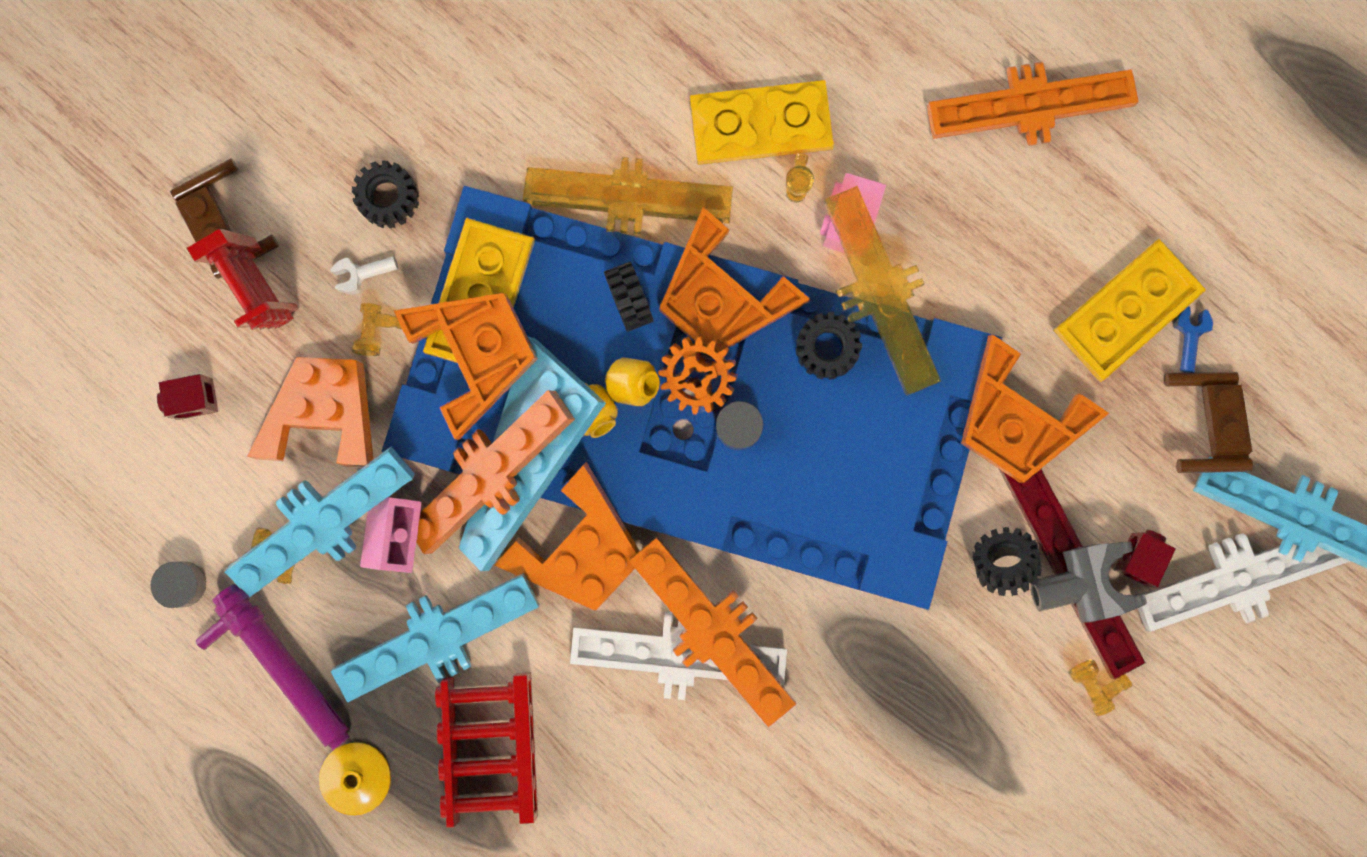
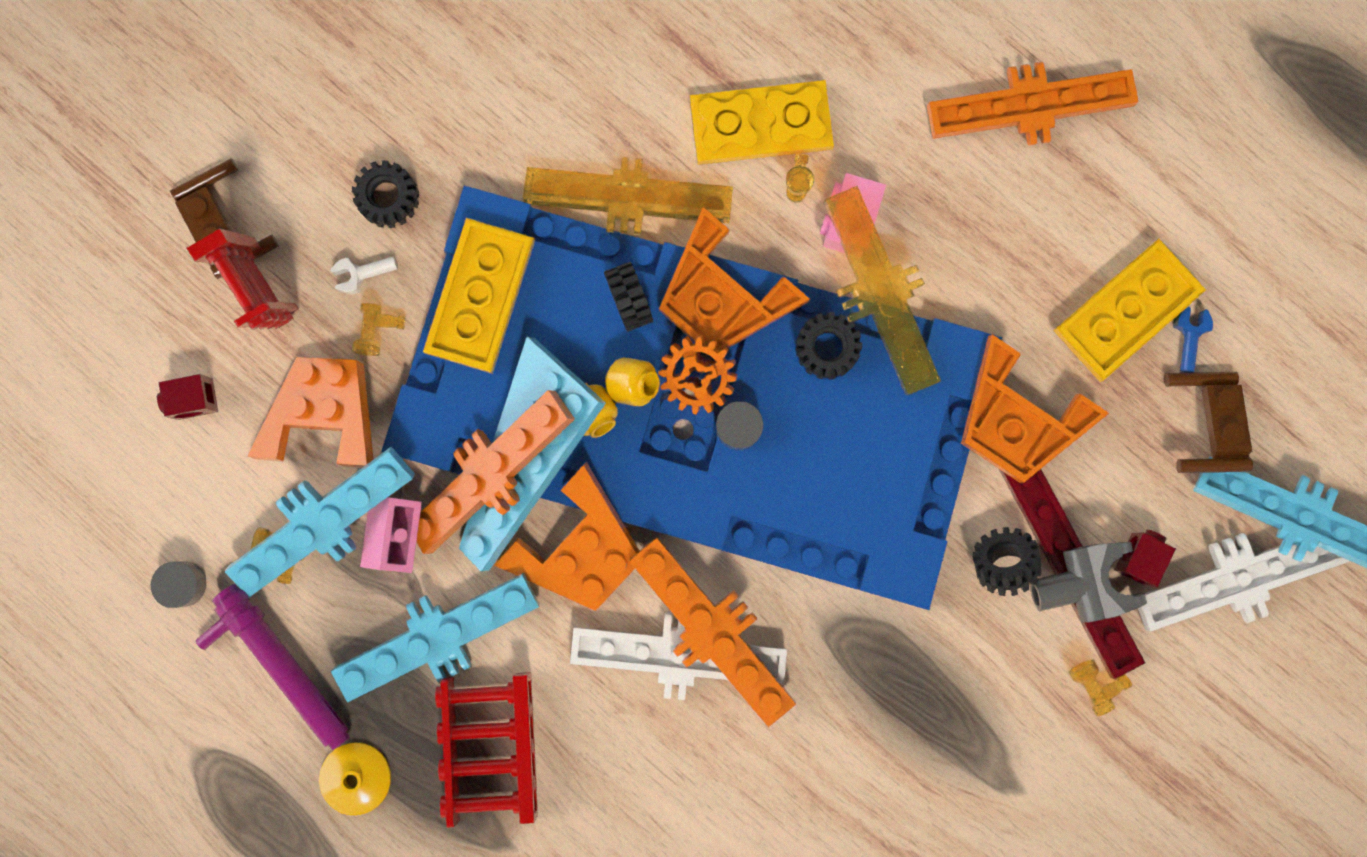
orange wing [394,293,538,440] -> none

